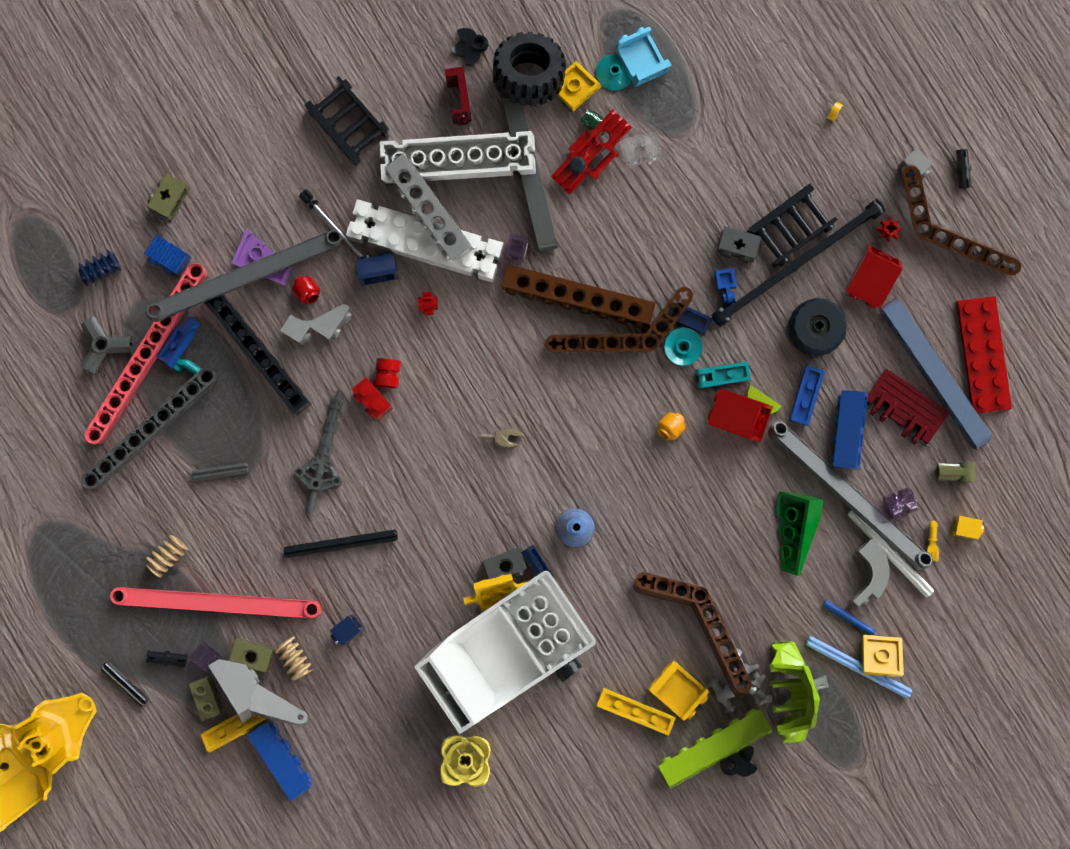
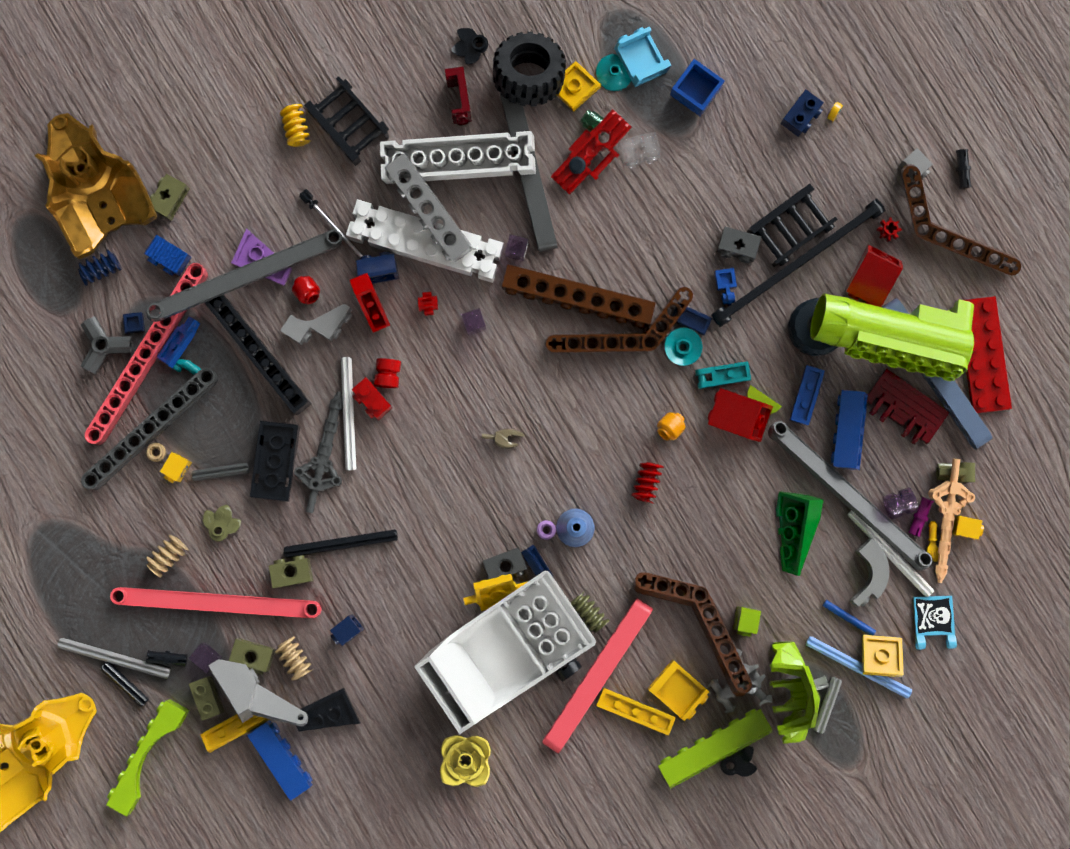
none -> pearl gold piece [34,113,157,259]
none -> light grey axle [57,638,171,679]
none -> lime arch [106,699,190,817]
none -> dark blue tile [123,312,145,334]
none -> tan plate [146,443,166,462]
none -> yellow brick [160,452,192,483]
none -> olive plate [203,505,241,542]
none -> black piece [250,421,300,502]
none -> olive brick [269,555,313,588]
none -> yellow piece [280,104,311,147]
none -> black wing [296,688,361,732]
none -> white axle [341,357,356,471]
none -> red brick [350,273,391,333]
none -> clear purple brick [461,308,486,336]
none -> lavender plate [537,520,556,540]
none -> coral beam [542,598,653,754]
none -> olive piece [570,591,610,633]
none -> red piece [631,462,664,504]
none -> blue piece [670,59,725,117]
none -> lime brick [733,606,761,637]
none -> dark blue brick [780,89,824,137]
none -> lime piece [810,293,974,381]
none -> light grey axle [813,677,842,734]
none -> magenta pin [908,497,934,537]
none -> flag [913,596,957,650]
none -> light nougat bar [928,458,975,583]

